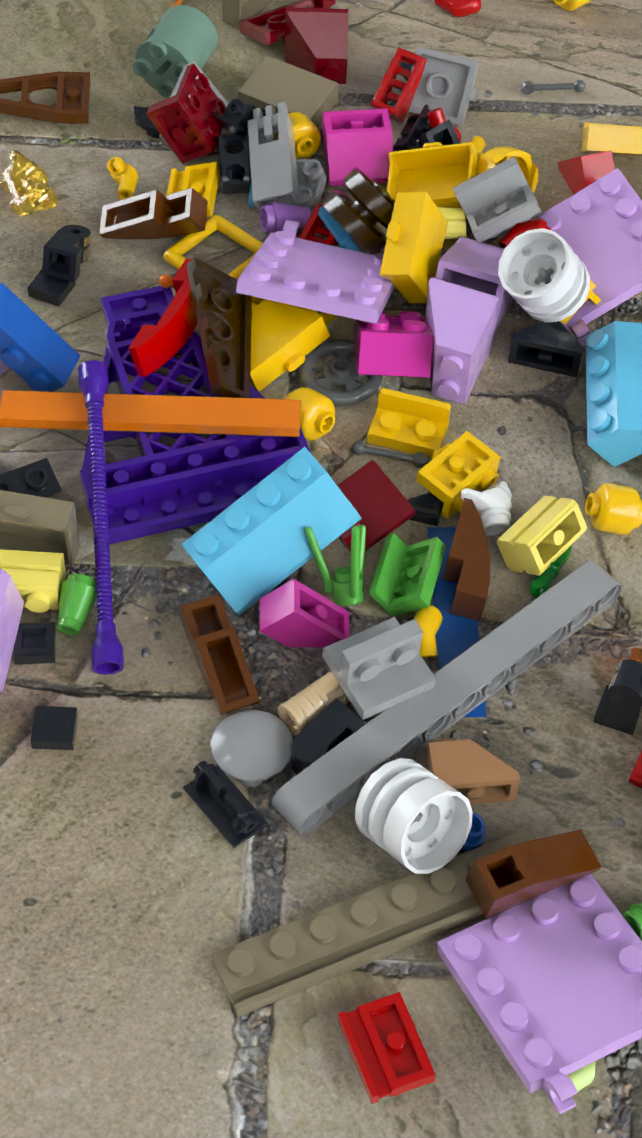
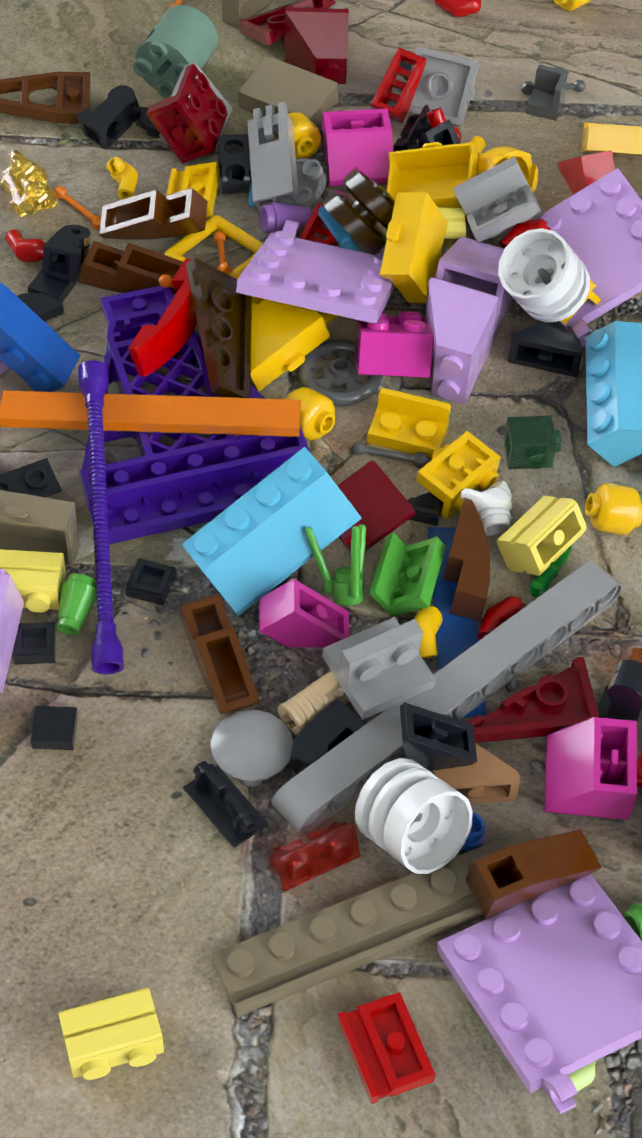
black hinge [213,99,266,139] -> none
none -> red arm [5,229,47,262]
none -> black tile [17,293,64,322]
none -> orange hinge [54,186,101,230]
none -> light yellow brick [58,987,164,1080]
none -> black leg [77,85,141,150]
none -> reddish brown slope [80,241,183,294]
none -> black tile [126,558,176,606]
none -> orange hinge [213,231,232,274]
none -> clear red hinge [267,821,361,892]
none -> black slope [400,702,477,771]
none -> dark red wing [467,657,600,743]
none -> red arm [478,596,527,640]
none -> clear green brick [503,415,561,469]
none -> dark grey panel [526,65,569,121]
none -> dark pink slope [544,717,637,820]

